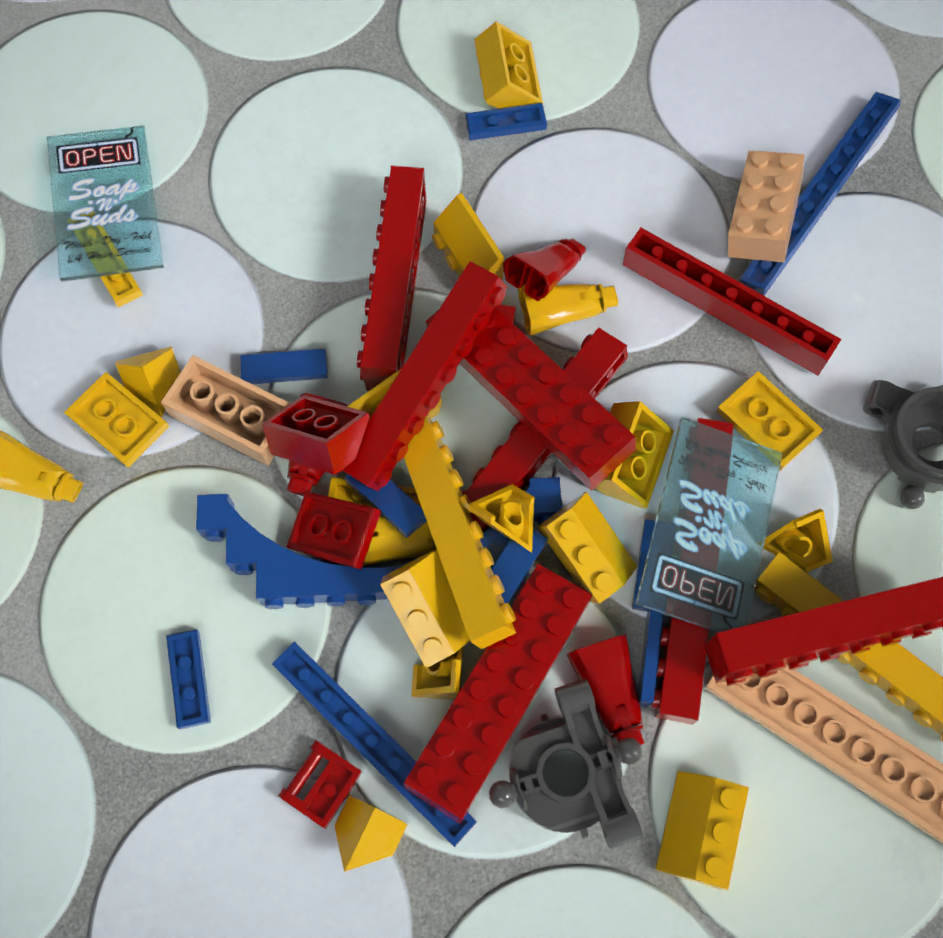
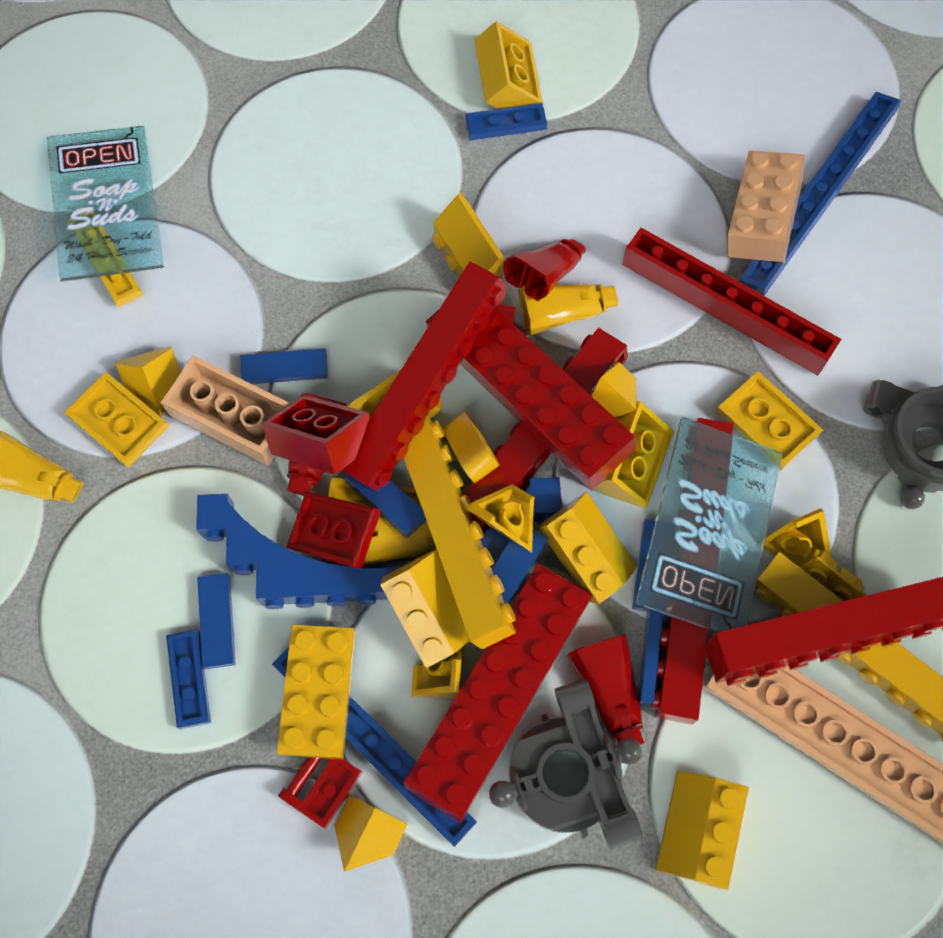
red brick [357,165,427,391] -> none
none -> blue tile [197,573,236,670]
none -> yellow plate [277,625,356,759]
none -> yellow beam [442,411,500,483]
none -> yellow slope [592,361,636,419]
none -> yellow hinge [800,548,866,601]

